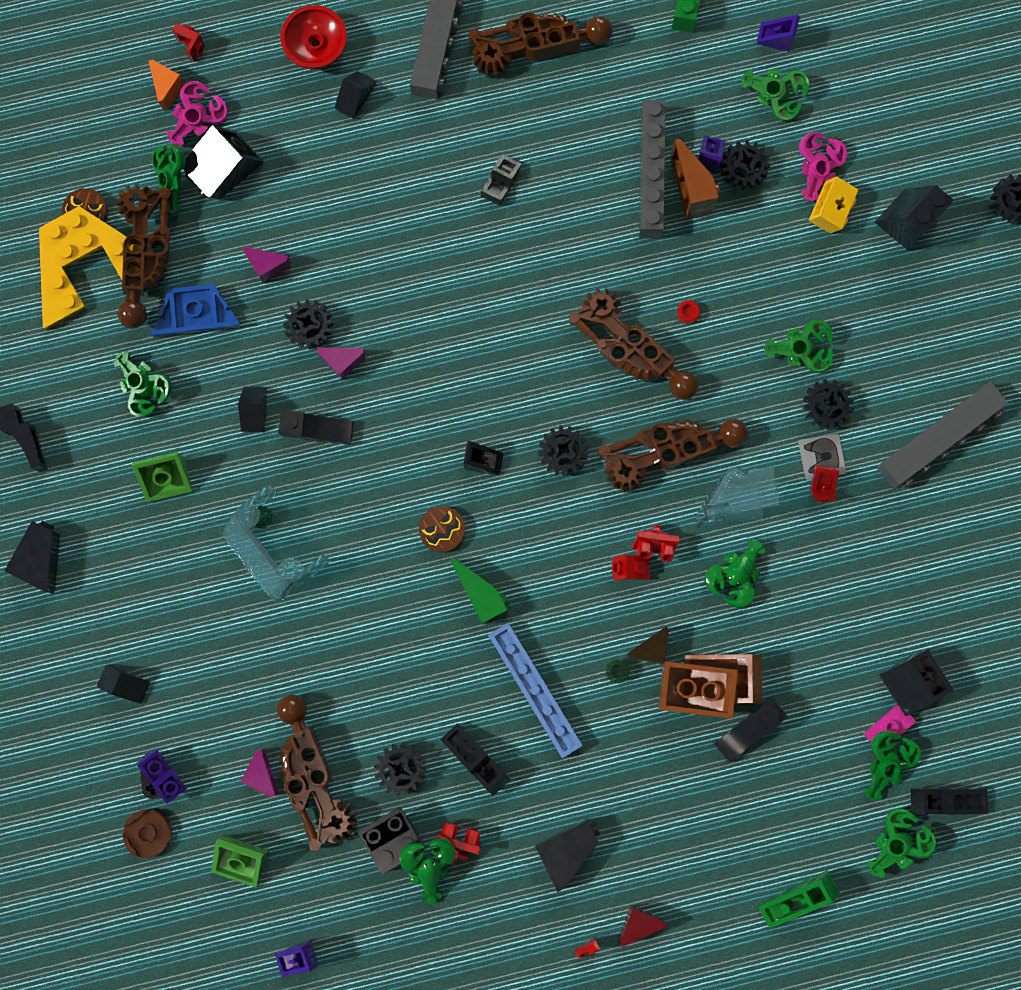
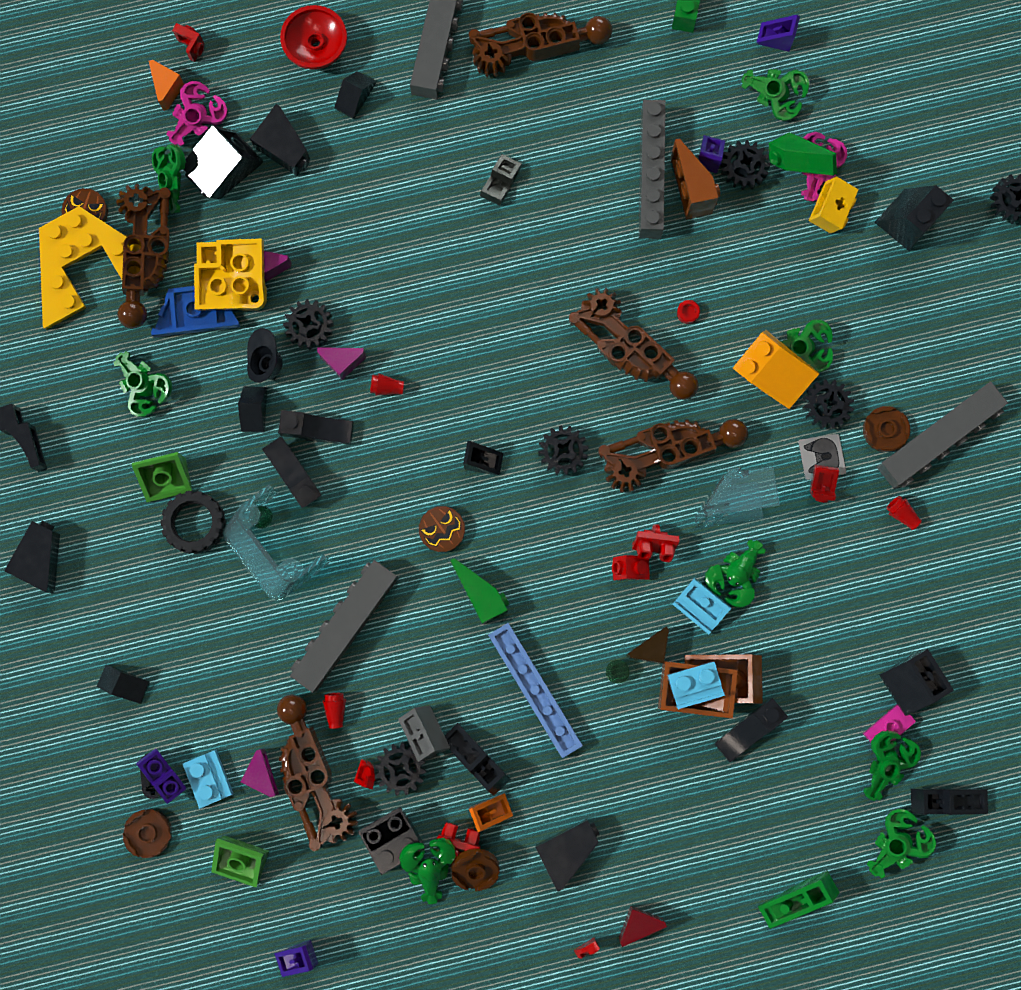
none -> black tyre [160,491,226,554]
none -> medium azure plate [183,750,233,809]
none -> yellow slope [194,239,267,311]
none -> black piece [247,328,283,383]
none -> black slope [250,104,310,176]
none -> black slope [262,436,321,508]
none -> dark grey brick [290,560,399,693]
none -> red cone [323,693,346,728]
none -> red tile [354,759,375,790]
none -> red cone [370,373,404,396]
none -> dark grey hinge [398,705,450,762]
none -> reddish brown tile [451,849,500,891]
none -> orange slope [469,793,513,832]
none -> medium azure plate [667,661,725,709]
none -> medium azure plate [672,577,731,634]
none -> light orange slope [733,330,820,409]
none -> green slope [769,132,837,176]
none -> reddish brown tile [863,406,910,452]
none -> red cone [886,496,922,530]

